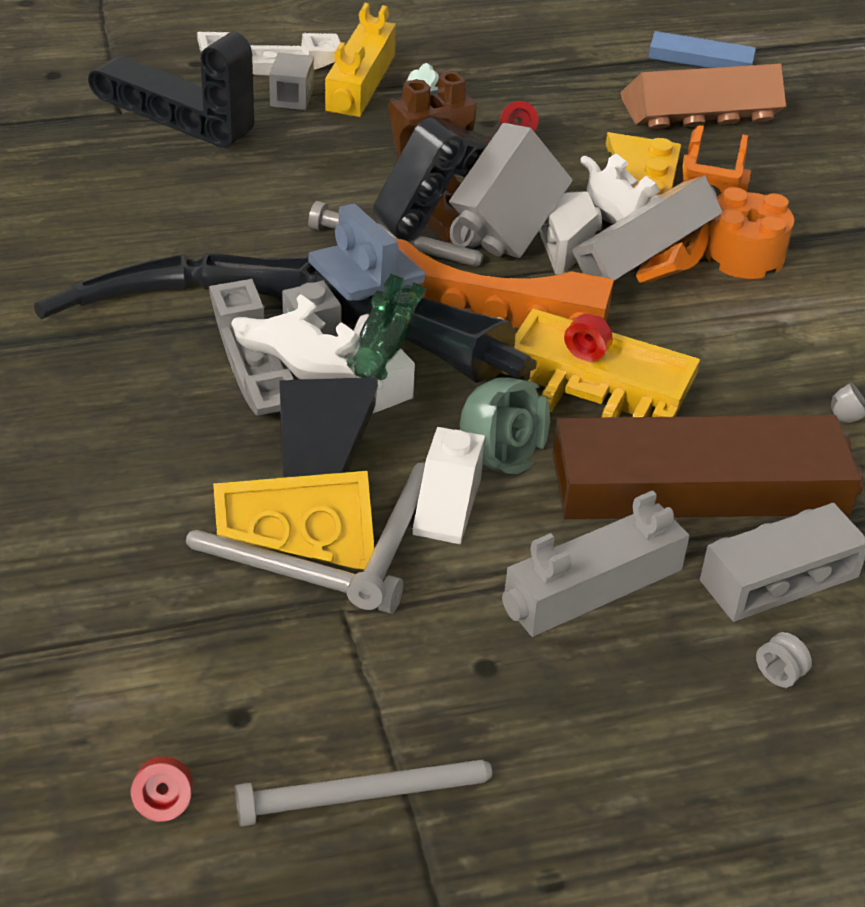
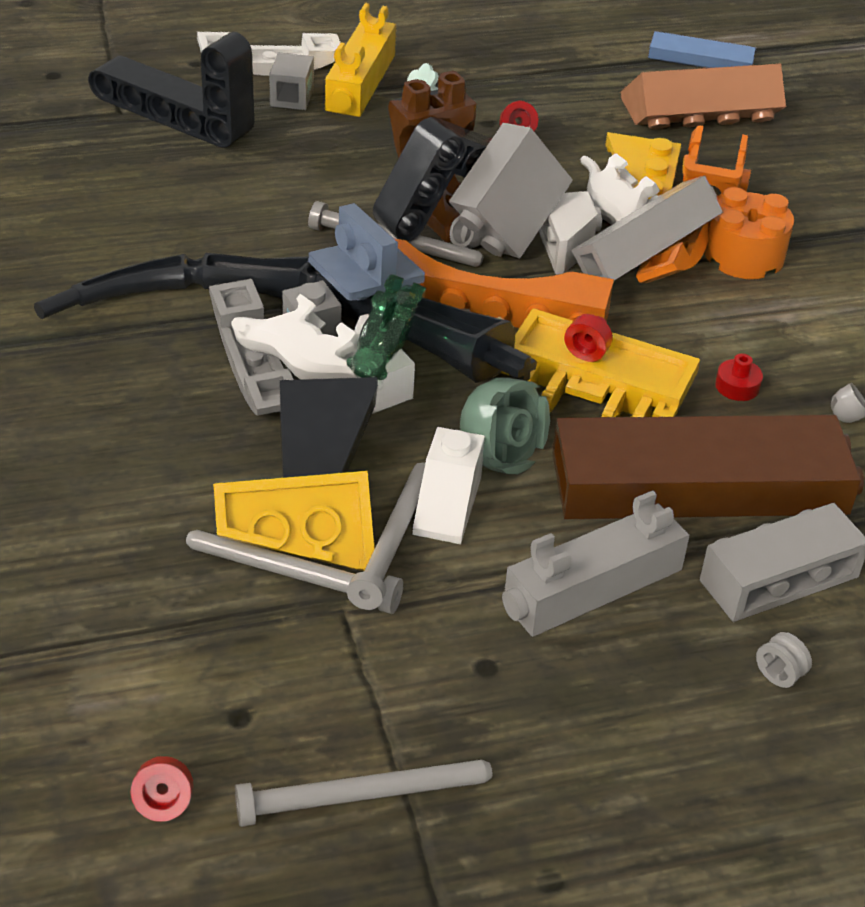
none -> red tile [715,353,763,401]

